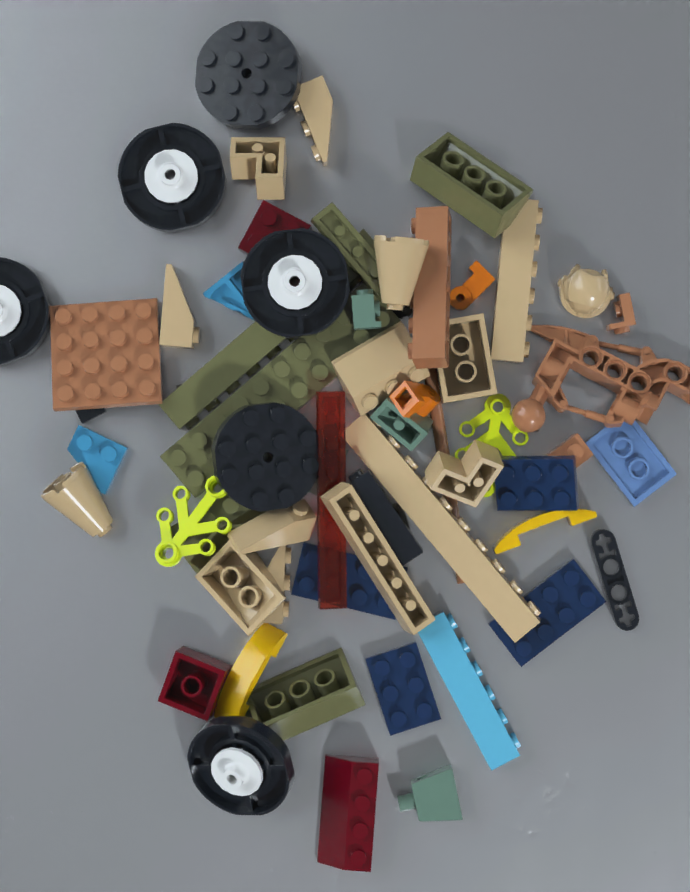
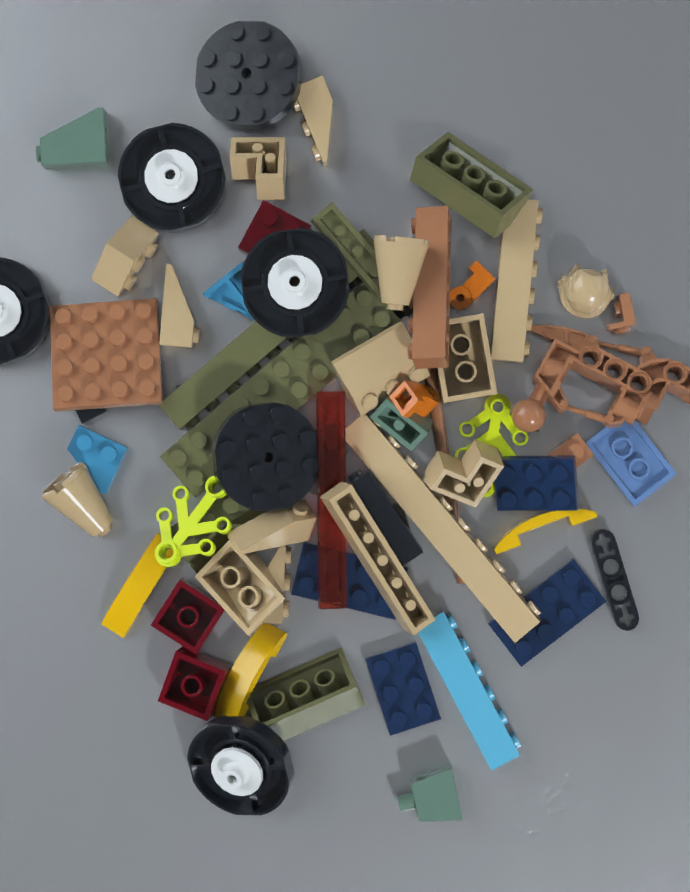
dark red slope [317,754,379,872] -> none
sand green brick [351,289,381,330] -> none
none -> sand green slope [36,107,109,169]
none -> tan brick [91,215,159,297]
none -> yellow slope [101,533,173,638]
none -> dark red brick [150,577,225,654]

